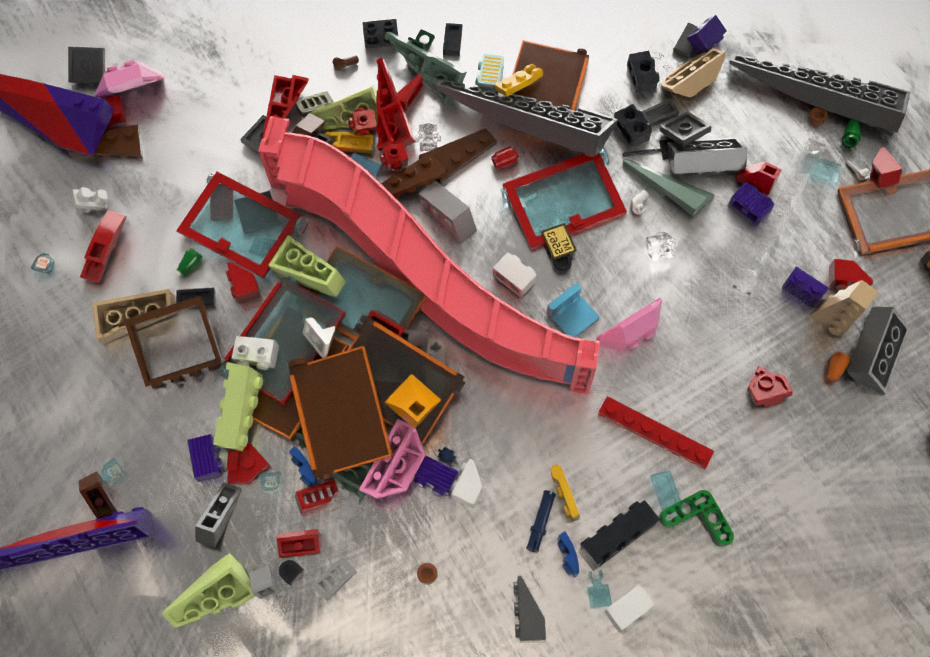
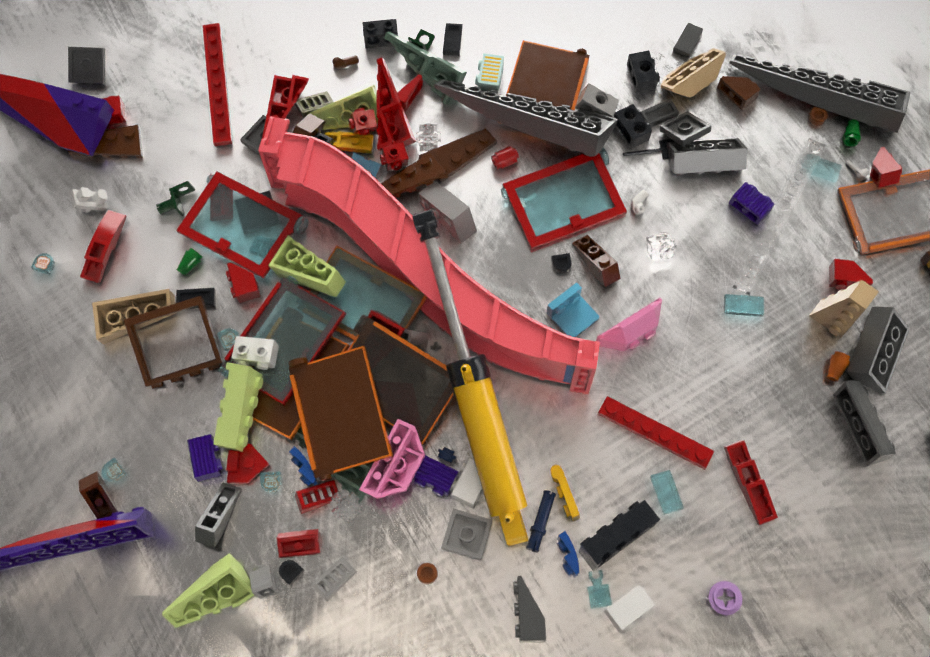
bright pink wedge [94,60,163,98] -> none
white slope [303,317,336,358] -> none
light orange slope [385,374,441,429] -> none
white brick [493,252,537,298] -> none
yellow hinge [495,64,543,97] -> none
clear yellow sticker [541,223,577,260] -> none
sand green wedge [623,159,715,216] -> none
green beam [659,490,734,547] -> none
dark purple brick [687,14,727,54] -> none
red slope [735,162,782,195] -> none
plate [747,366,793,408] -> none
dark purple brick [782,266,829,309] -> none
none -> dark green bracket [156,181,195,216]
none -> red plate [202,23,233,147]
none -> clear light blue tile [217,328,240,351]
none -> yellow piece [412,209,528,547]
none -> light grey plate [441,508,492,561]
none -> reddish brown slope [572,235,621,287]
none -> light grey brick [575,83,619,117]
none -> lavender gear [708,581,742,616]
none -> reddish brown slope [717,76,761,110]
none -> clear light blue tile [724,294,764,317]
none -> red slope [724,440,778,525]
none -> dark grey slope [833,381,896,466]

